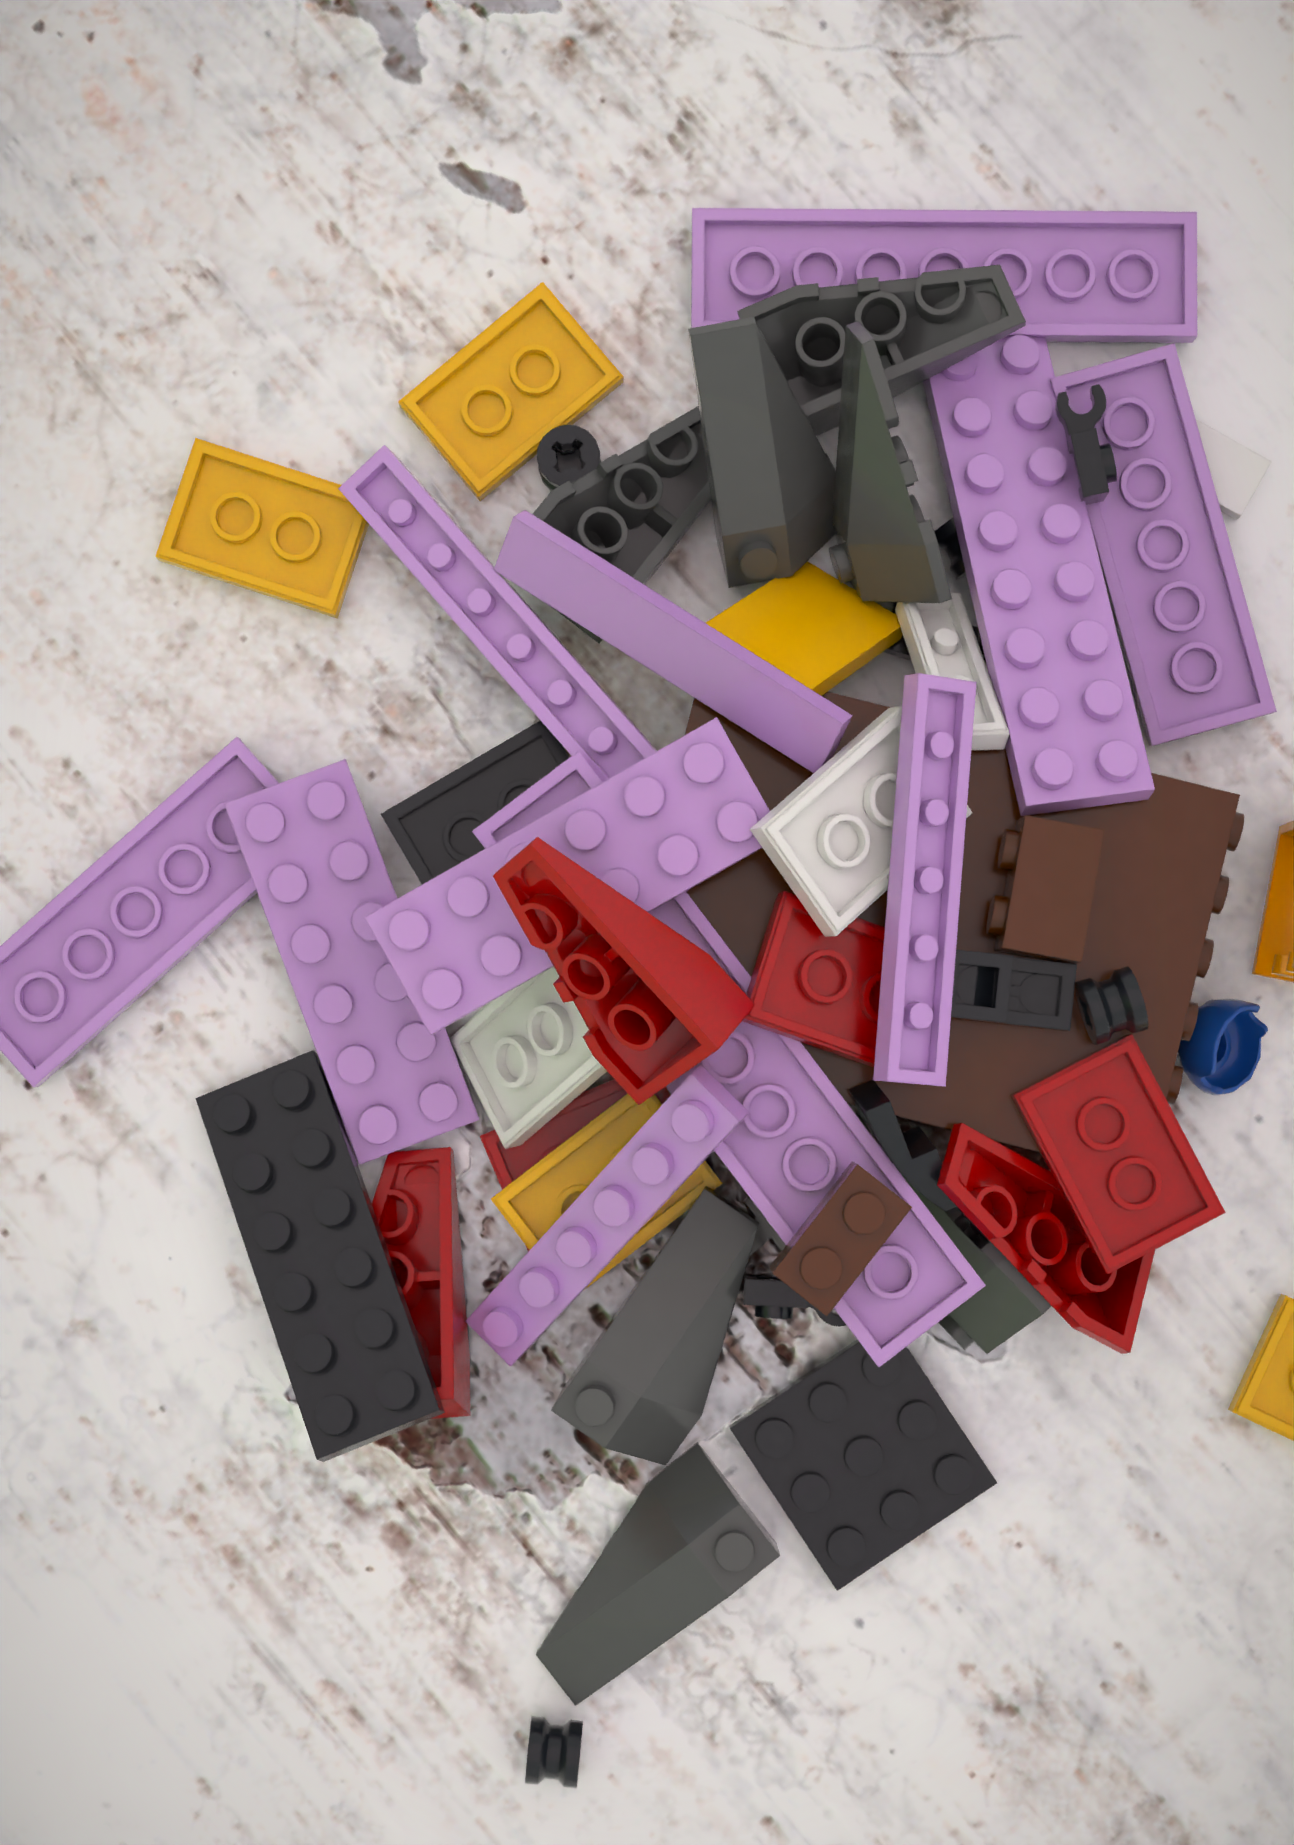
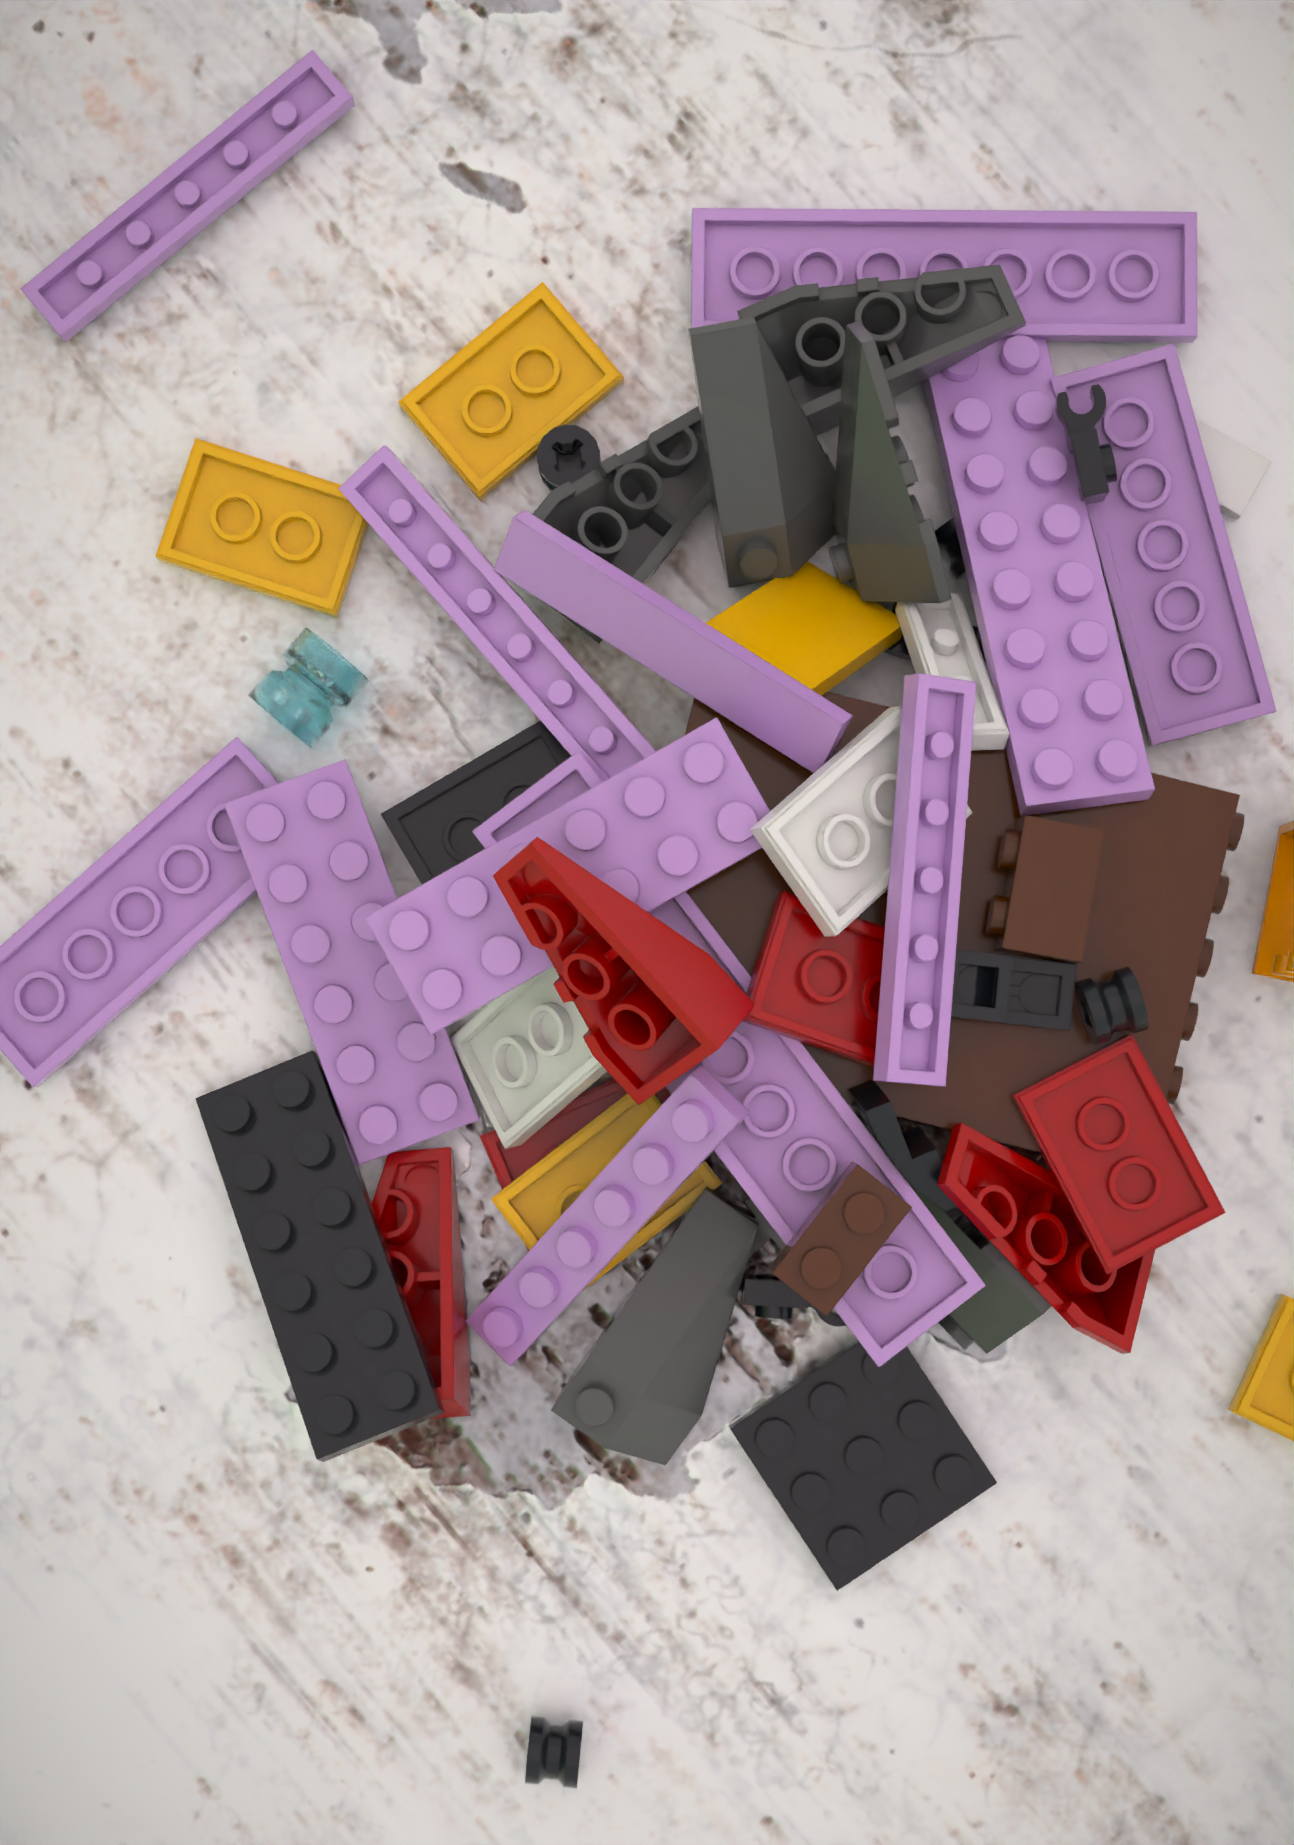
dark grey wedge [536,1442,780,1706] -> none
blue hair [1178,999,1268,1095] -> none
none -> lavender plate [20,50,355,343]
none -> clear light blue wheel [248,627,369,749]

